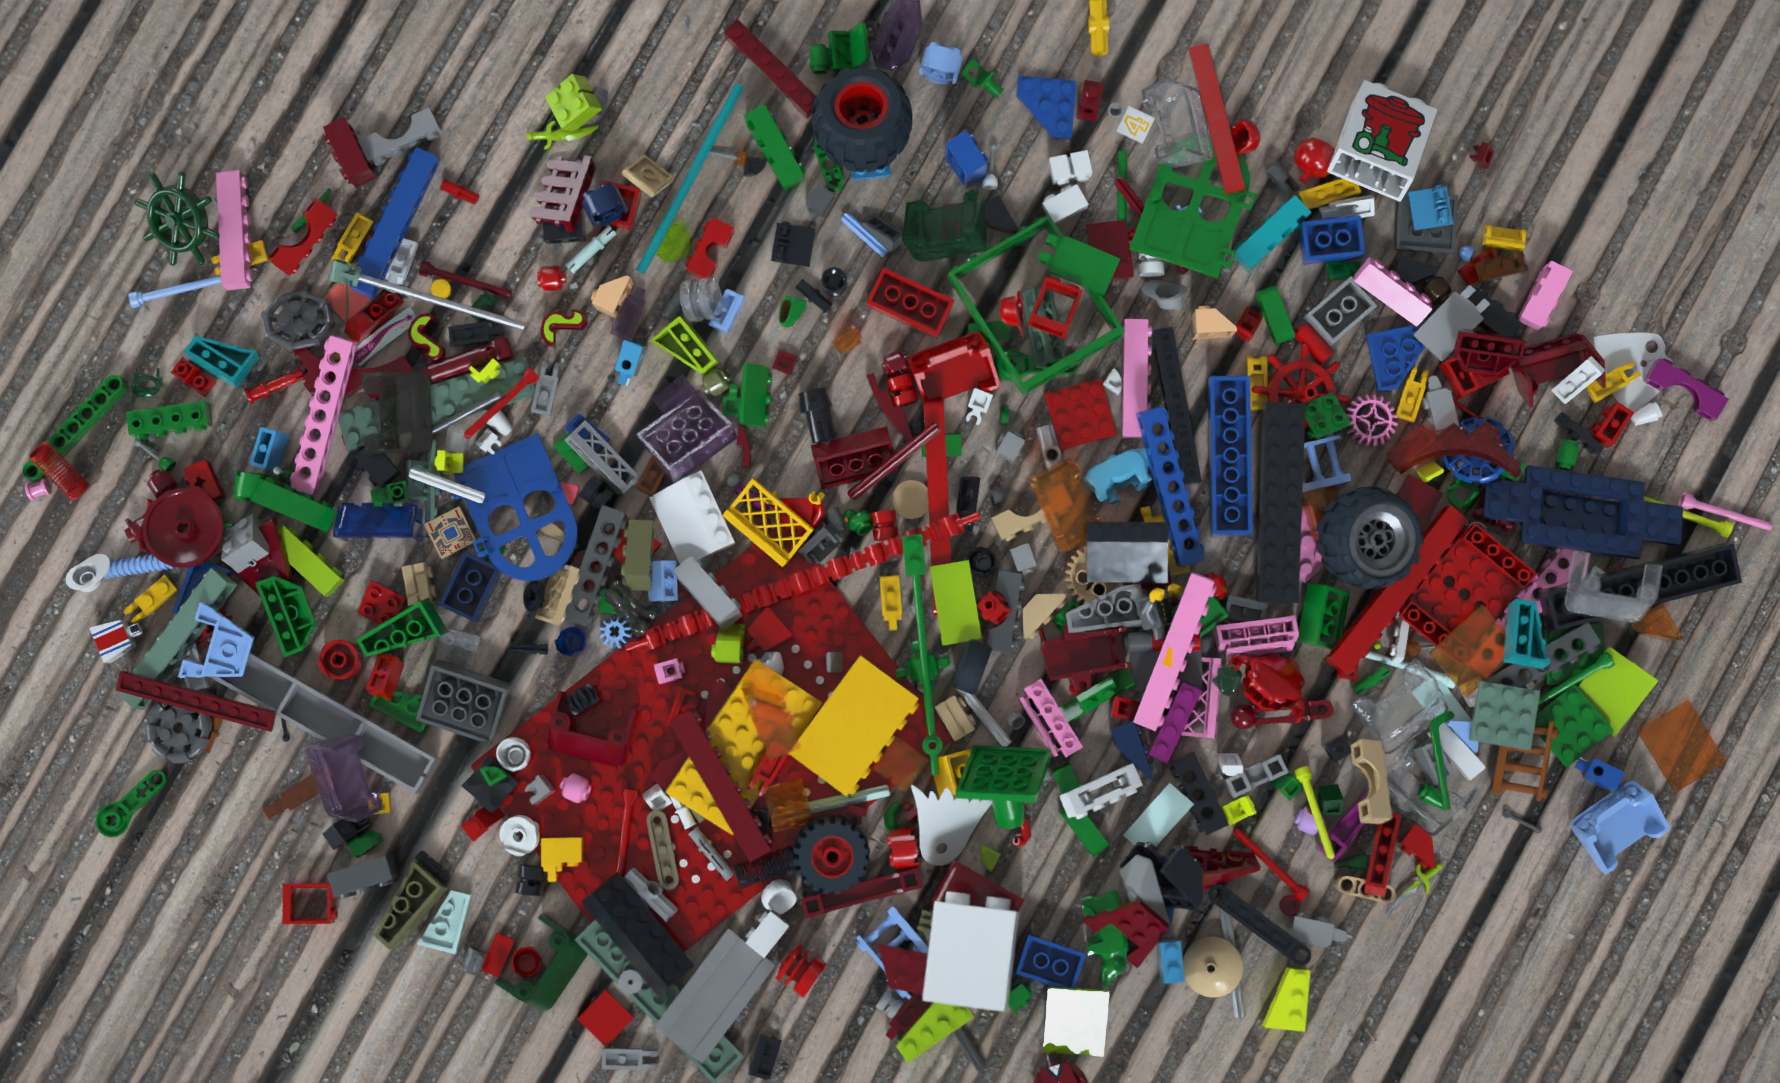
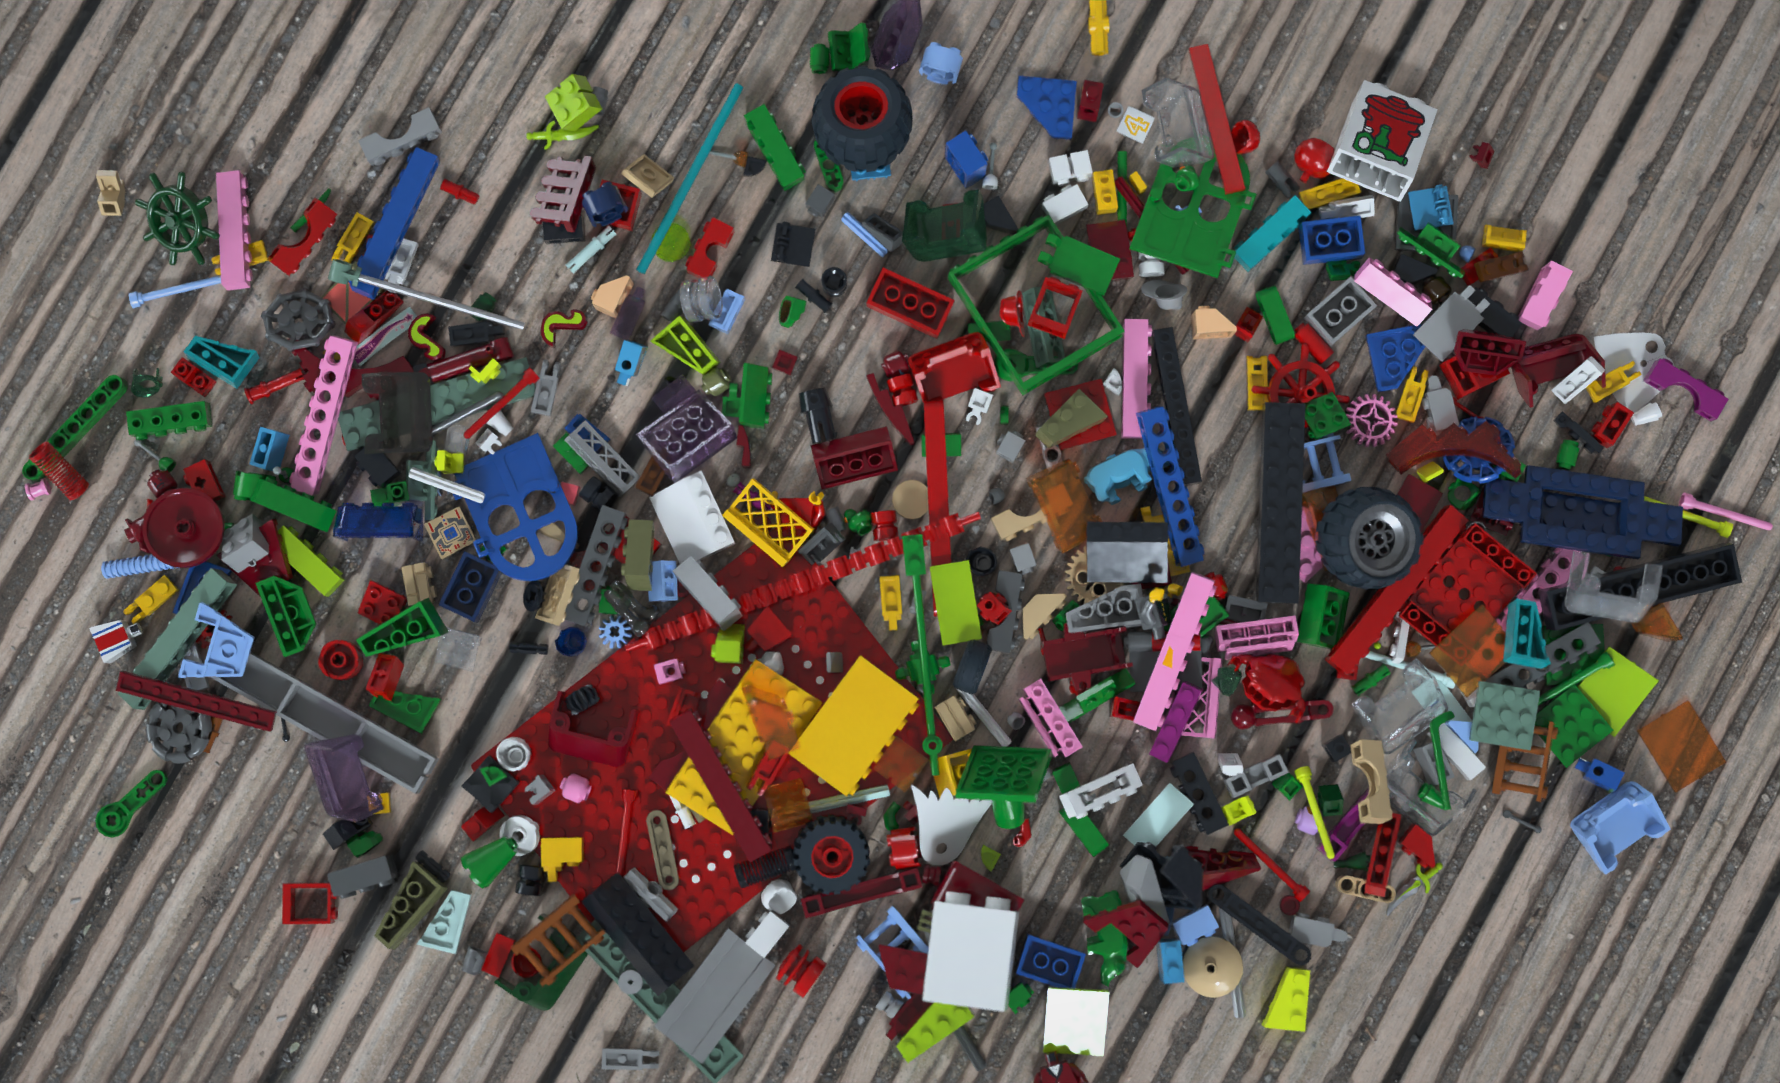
white piece [66,554,110,592] -> none
copper piece [262,762,343,820] -> none
dark red brick [323,117,377,188] -> none
dark grey slope [416,659,513,745] -> none
dark red piece [419,260,512,298] -> none
yellow tile [431,279,452,299] -> none
red head [537,265,567,292] -> none
red tile [578,989,635,1047] -> none
white slope [642,784,672,811] -> none
light grey pin [688,826,735,881] -> none
dark red arch [724,19,816,119] -> none
black hinge [748,1033,782,1080] -> none
clear orange brick [832,327,862,354] -> none
dark red axle [847,422,941,500] -> none
black hinge [956,476,980,532] -> none
green bracket [961,59,1004,98] -> none
dark blue slope [1110,721,1155,779] -> none
blue brick [1207,376,1253,536] -> none
none -> tan brick [96,170,125,216]
none -> green cone [461,836,518,889]
none -> dark orange fence [511,894,606,987]
none -> dark red wheel [922,863,941,886]
none -> olive wedge [1035,389,1108,449]
none -> yellow brick [1091,169,1118,215]
none -> yellow tile [1128,171,1147,195]
none -> light blue brick [1171,904,1219,947]
none -> green animal [1175,165,1200,191]
none -> green bracket [1397,222,1465,278]

